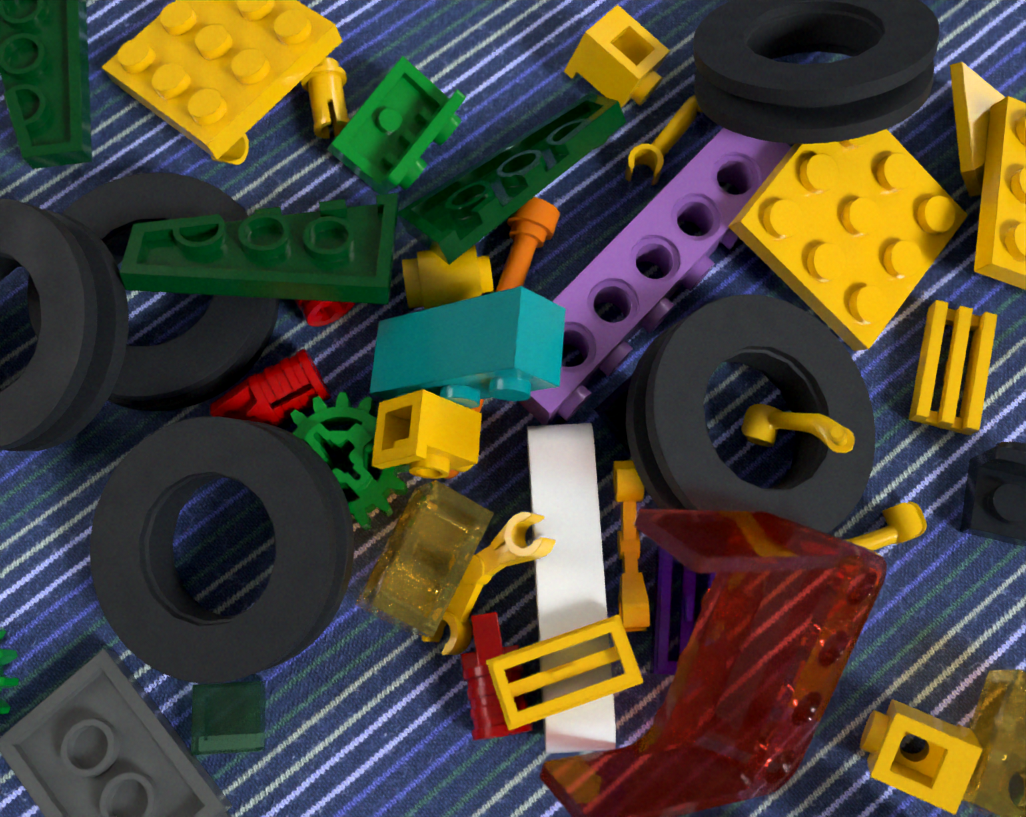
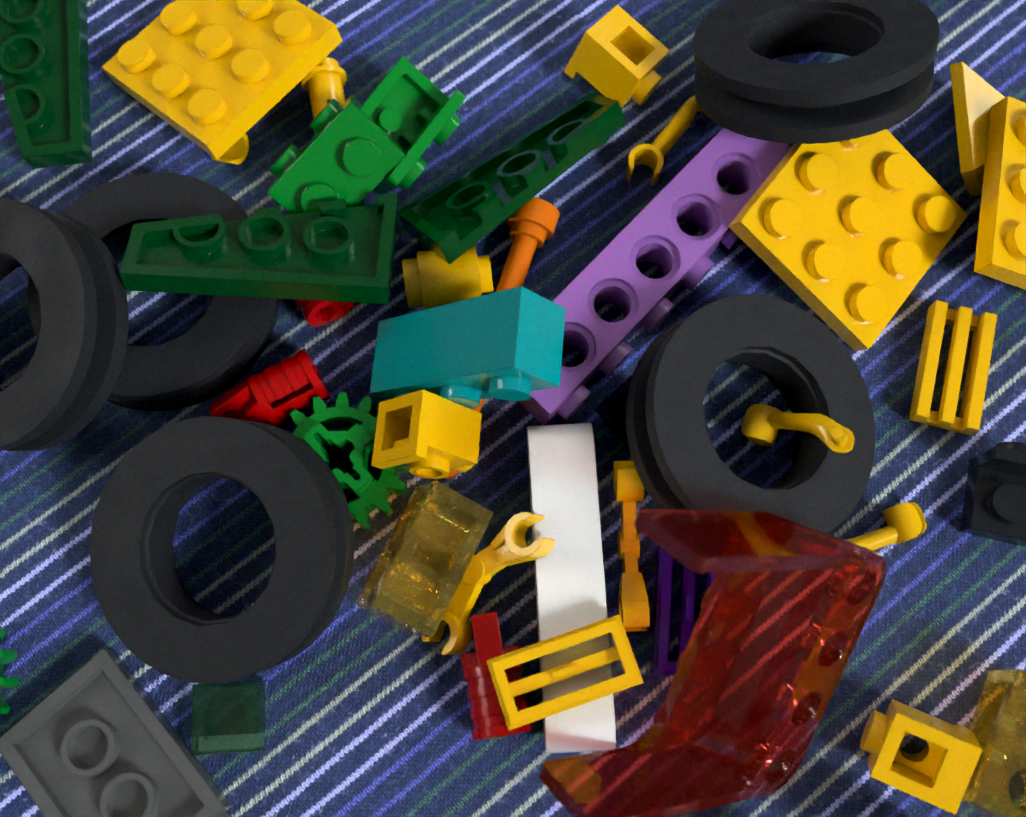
none -> green bracket [267,96,406,214]

